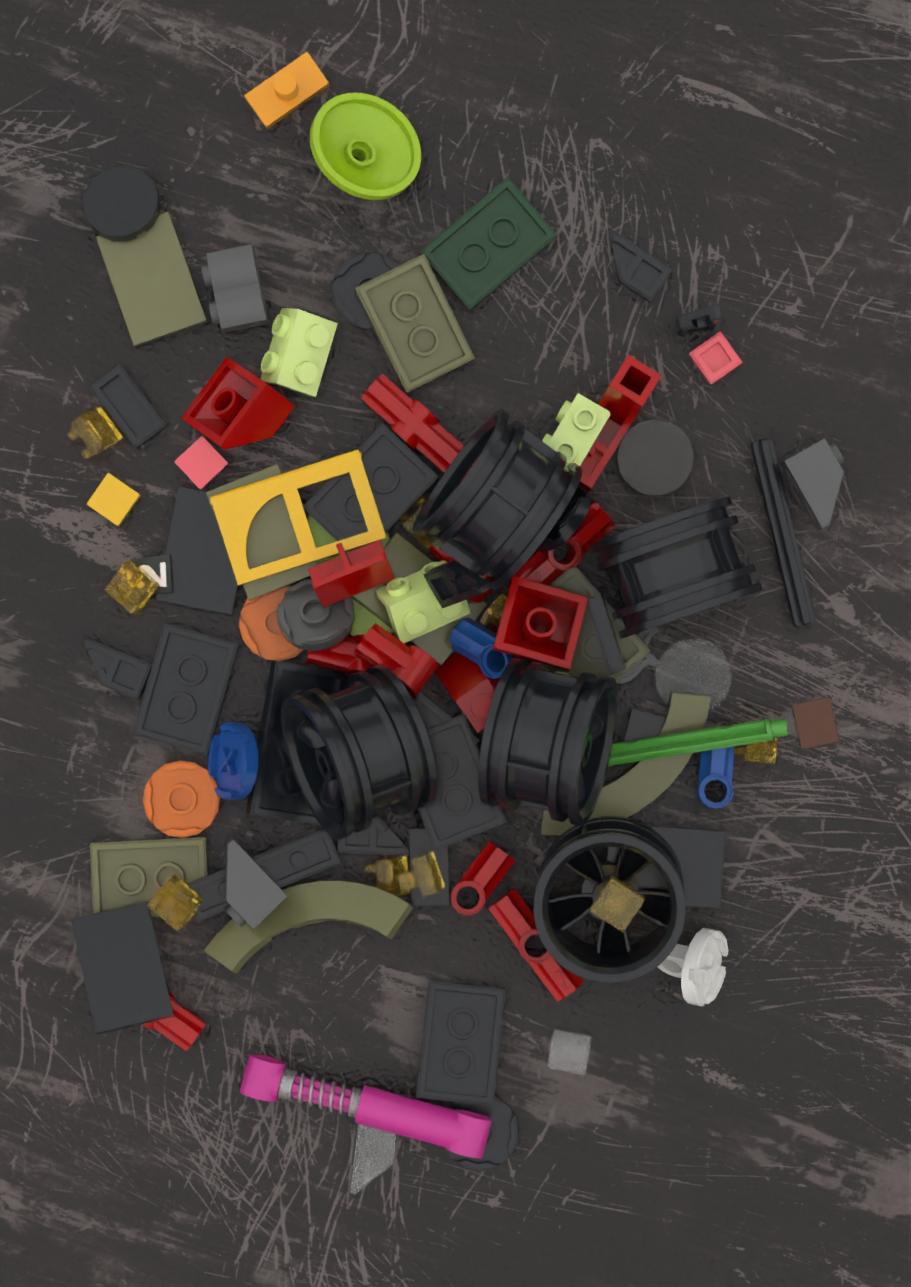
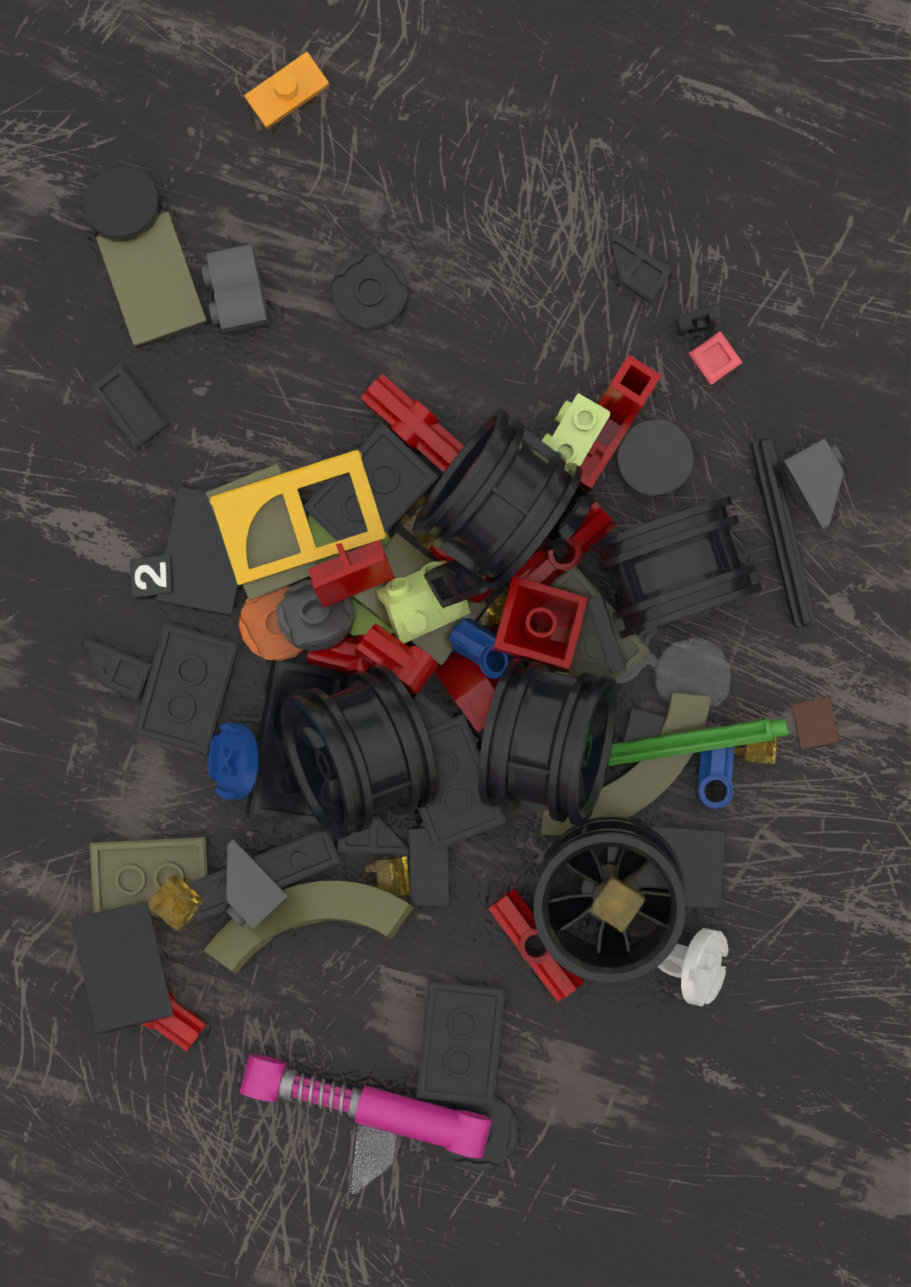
clear yellow tile [67,406,123,459] -> none
yellow tile [87,473,141,527] -> none
clear yellow tile [104,559,160,615] -> none
orange tile [143,760,221,838] -> none
coral tile [174,436,229,491] -> none
red slope [181,357,295,450] -> none
yellowish green bracket [260,308,338,397] -> none
lime dish [310,92,421,200] -> none
olive tile [354,254,475,393] -> none
clear yellow tile [398,851,446,897] -> none
dark green tile [420,177,558,312] -> none
red piece [450,841,515,915] -> none
clear tile [546,1028,592,1075] -> none

